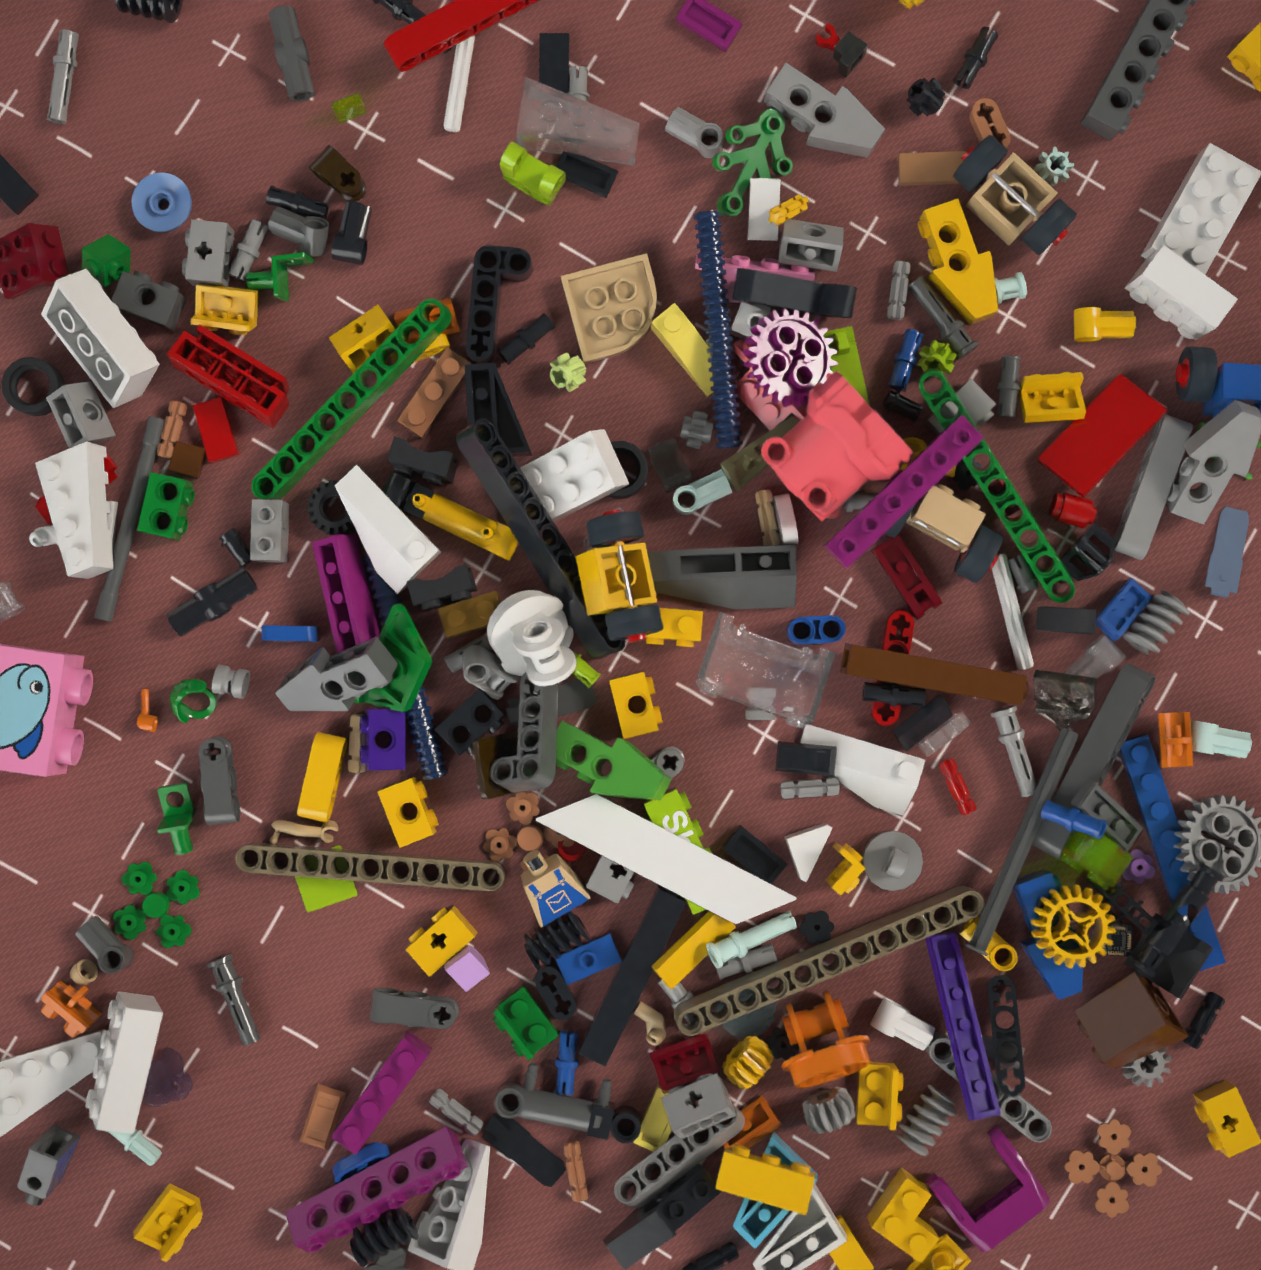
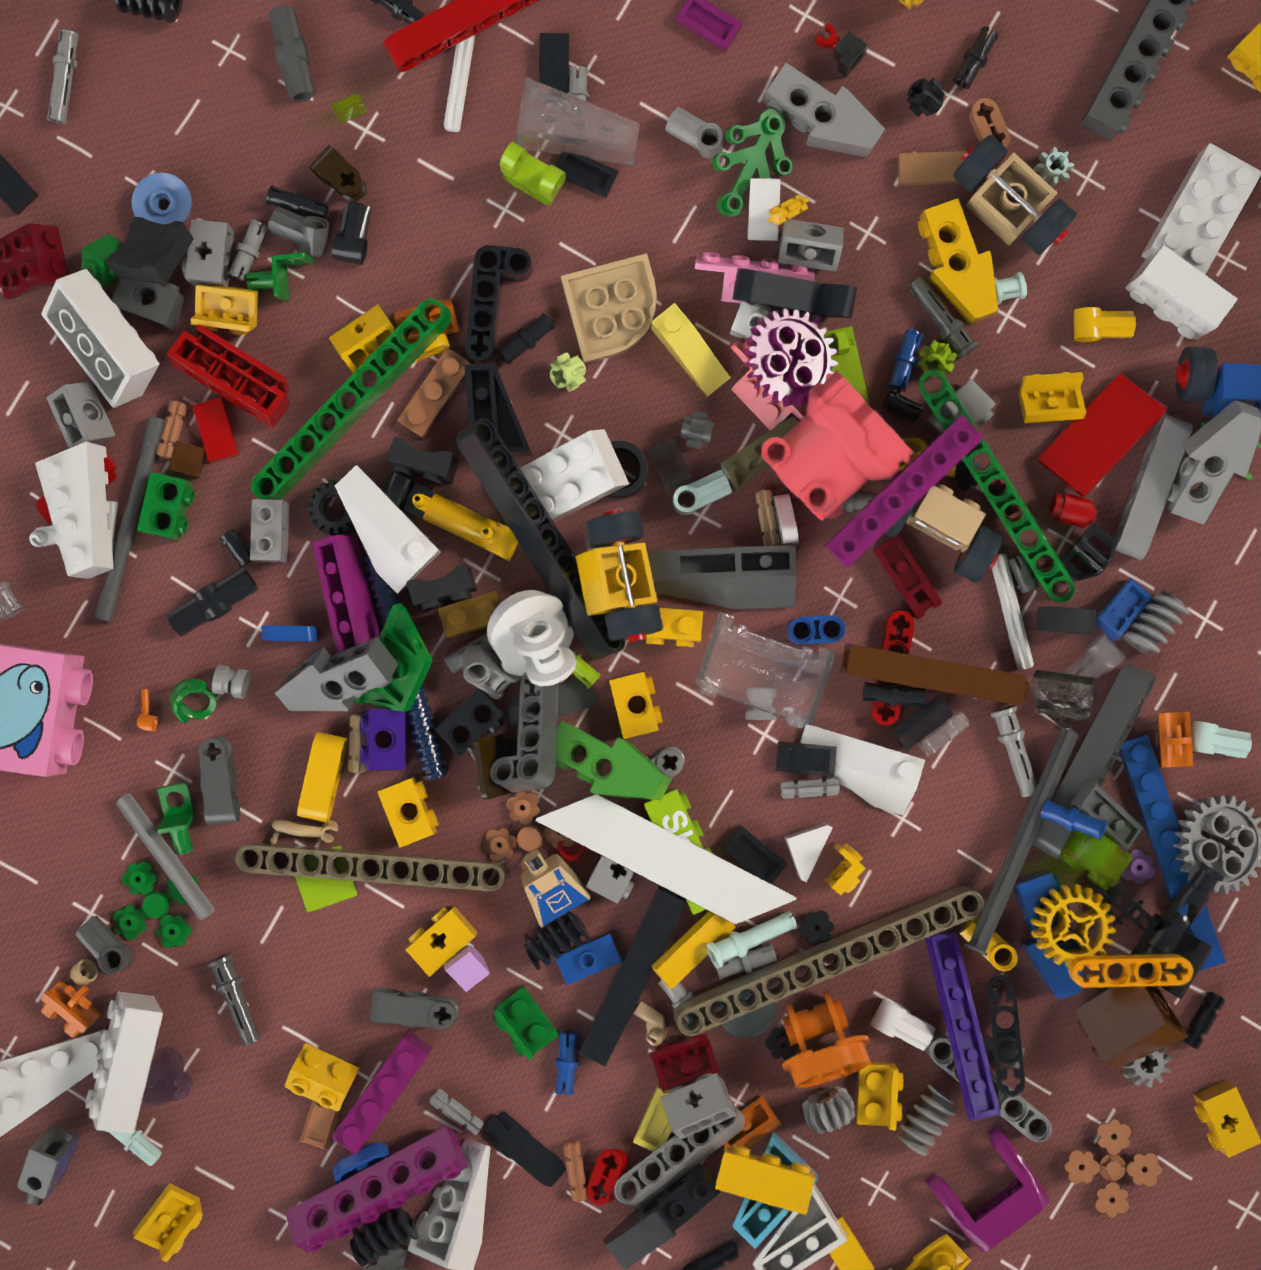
black tyre [1,357,65,416] -> none
dark grey piece [495,1063,641,1143] -> none
black beam [535,964,577,1020] -> none
dark blue piece [694,210,743,449] -> none
yellow gear [722,1036,774,1089] -> none
light grey tile [862,830,923,891] -> none
yellow brick [867,1167,939,1264] -> none
light grey axle [887,261,911,320] -> none
red axle [938,758,976,815] -> none
dark grey pin [997,356,1021,418] -> none
tile [1098,924,1132,956] -> none
sand blue piece [1205,507,1250,598] -> none
none -> black brick [106,217,194,284]
none -> light grey axle [116,793,215,920]
none -> yellow bracket [285,1043,360,1112]
none -> red beam [586,1148,628,1206]
none -> light orange beam [1068,954,1193,988]

